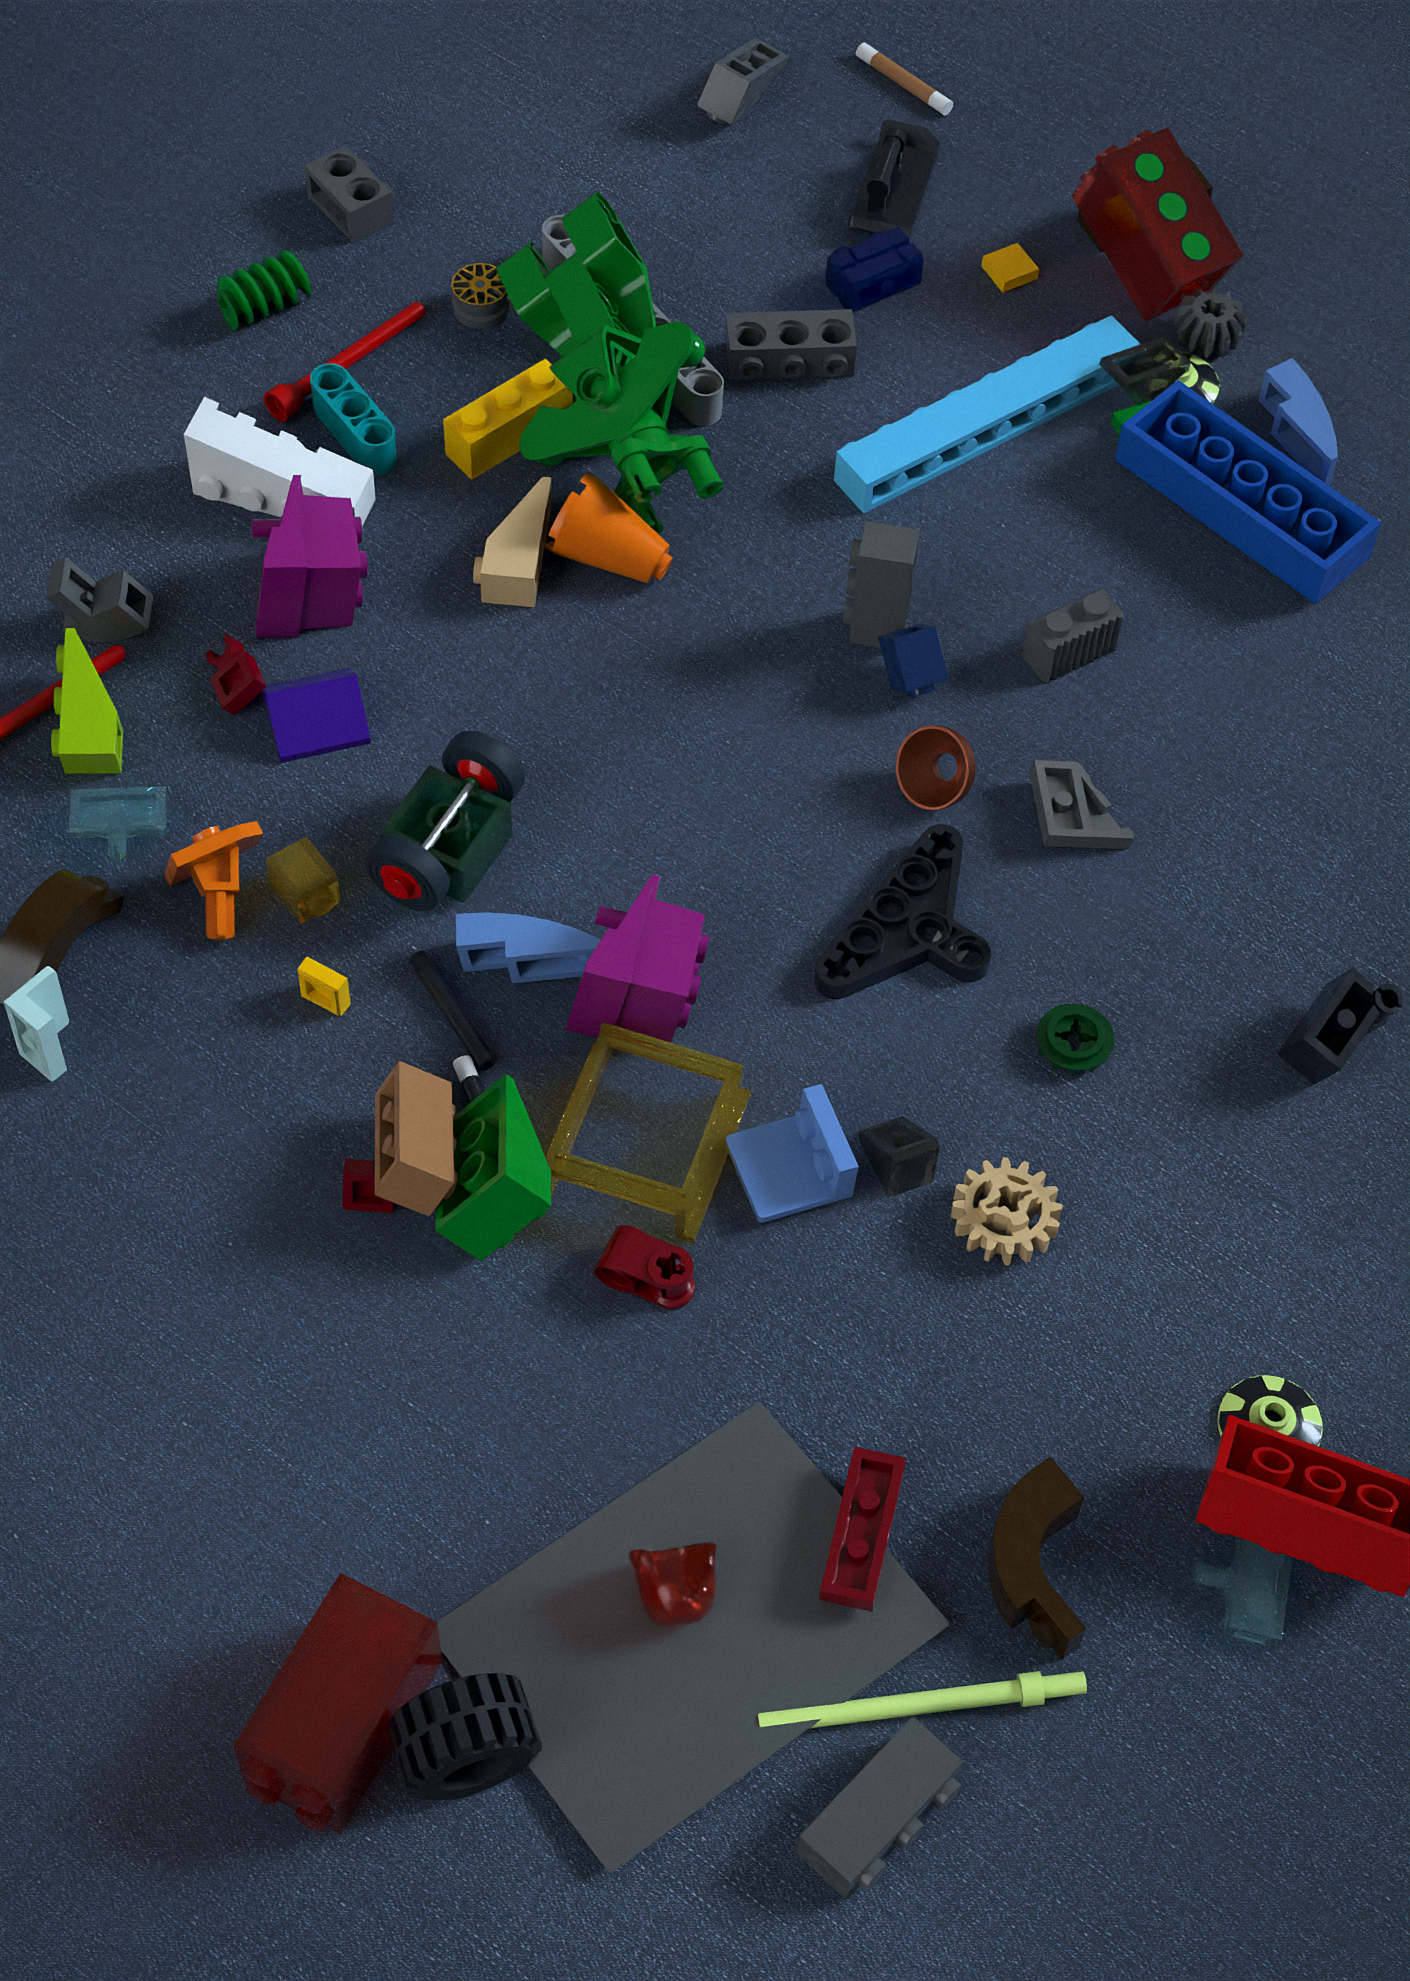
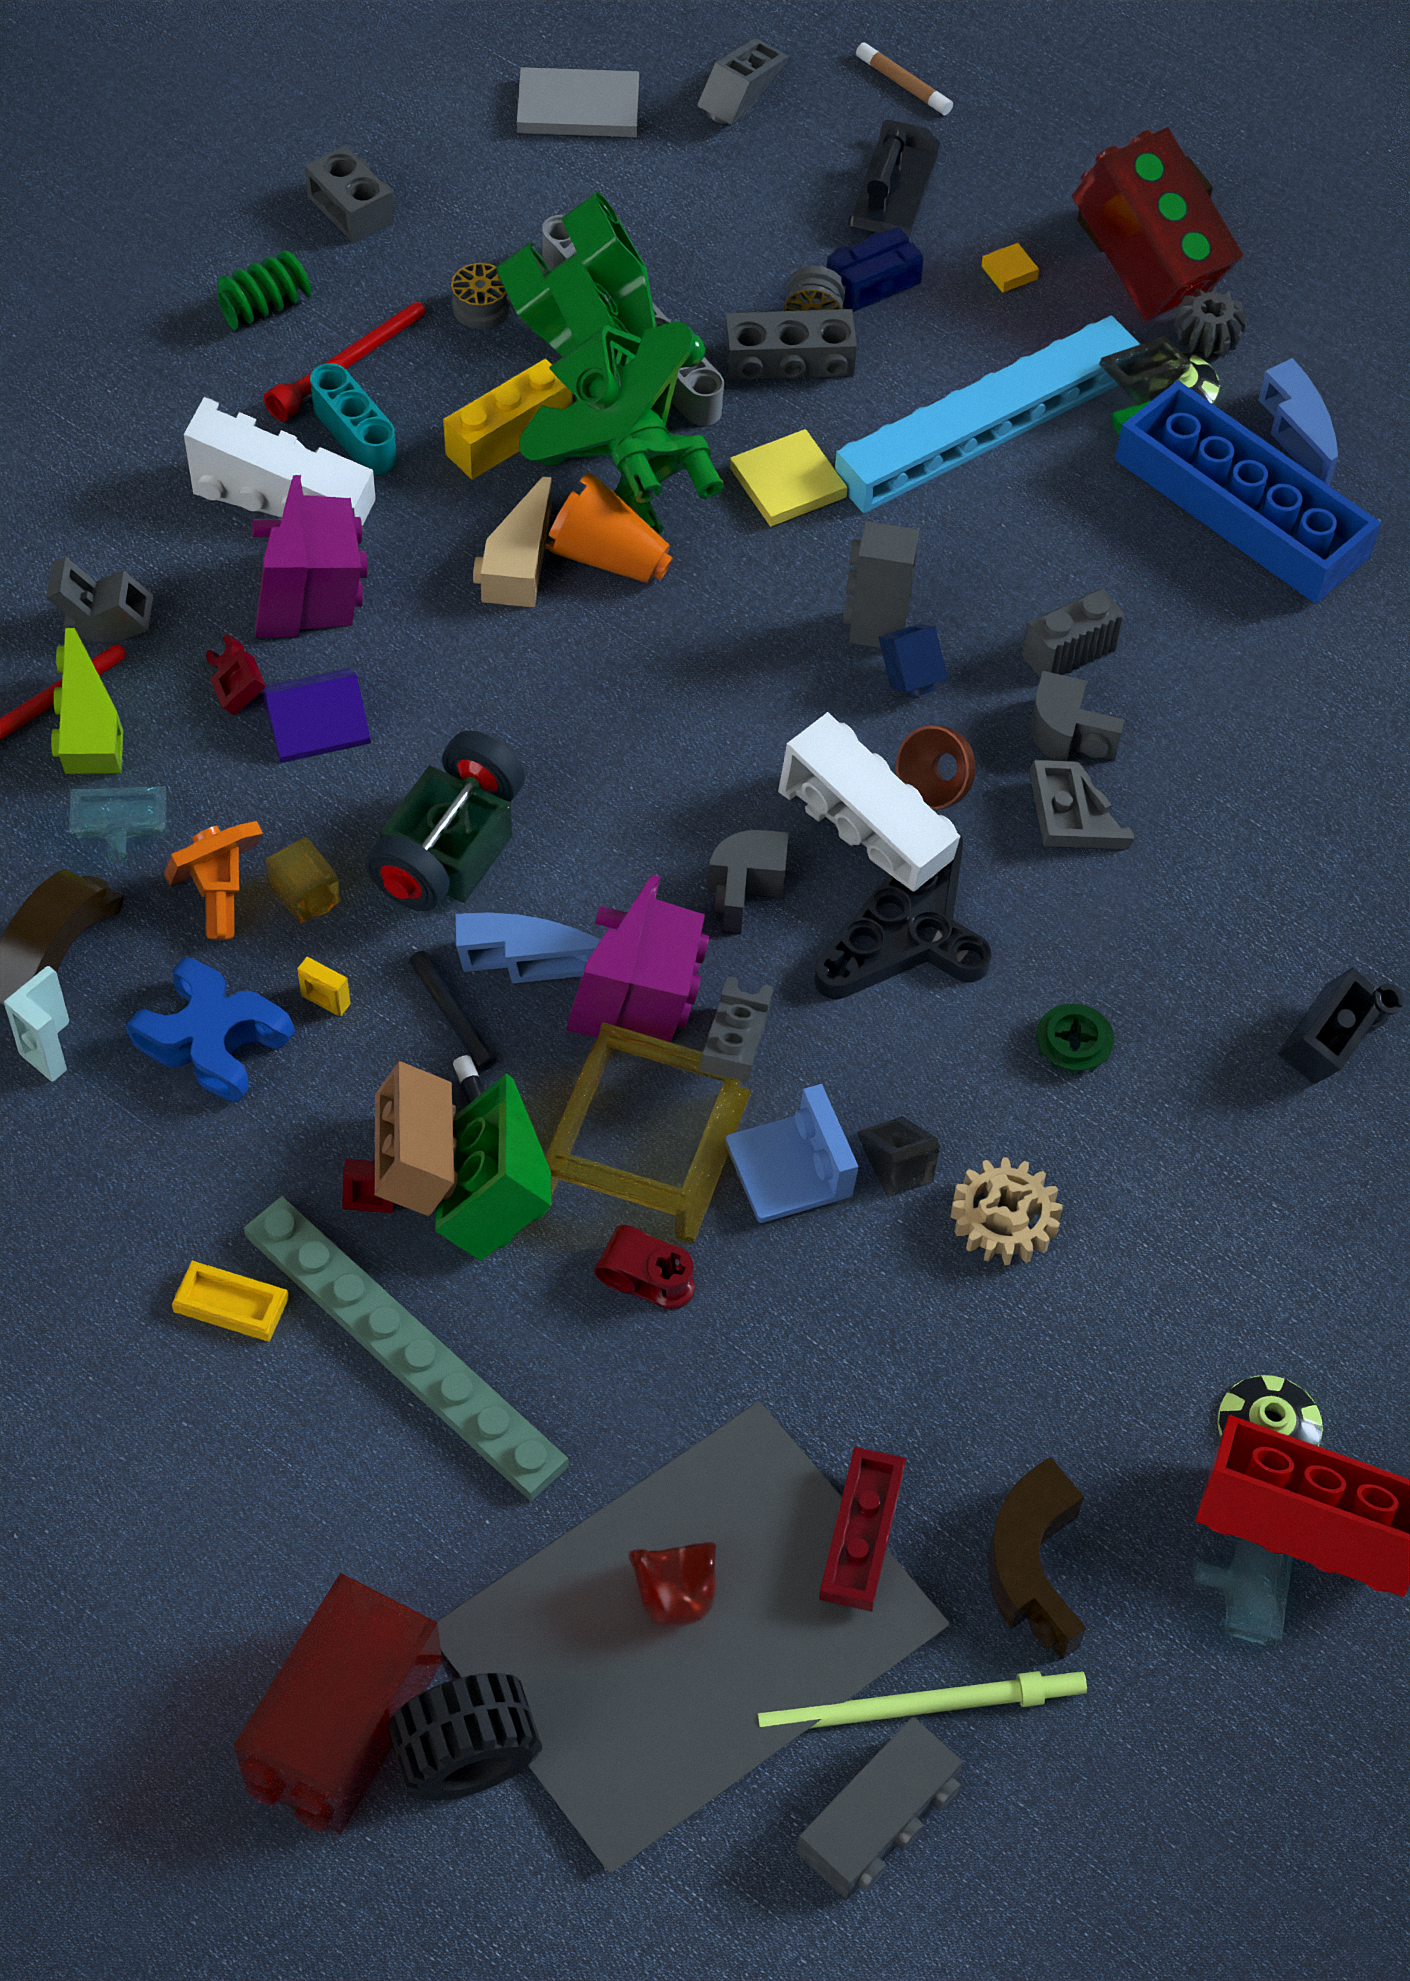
none -> blue piece [125,957,295,1102]
none -> yellow tile [172,1260,289,1342]
none -> sand green plate [244,1196,569,1502]
none -> light grey tile [517,67,639,137]
none -> dark grey plate [699,977,773,1082]
none -> dark grey brick [708,830,788,934]
none -> light yellow tile [729,429,848,527]
none -> white wedge [778,712,960,892]
none -> dark grey wheel [784,265,846,311]
none -> dark grey brick [1030,671,1125,761]

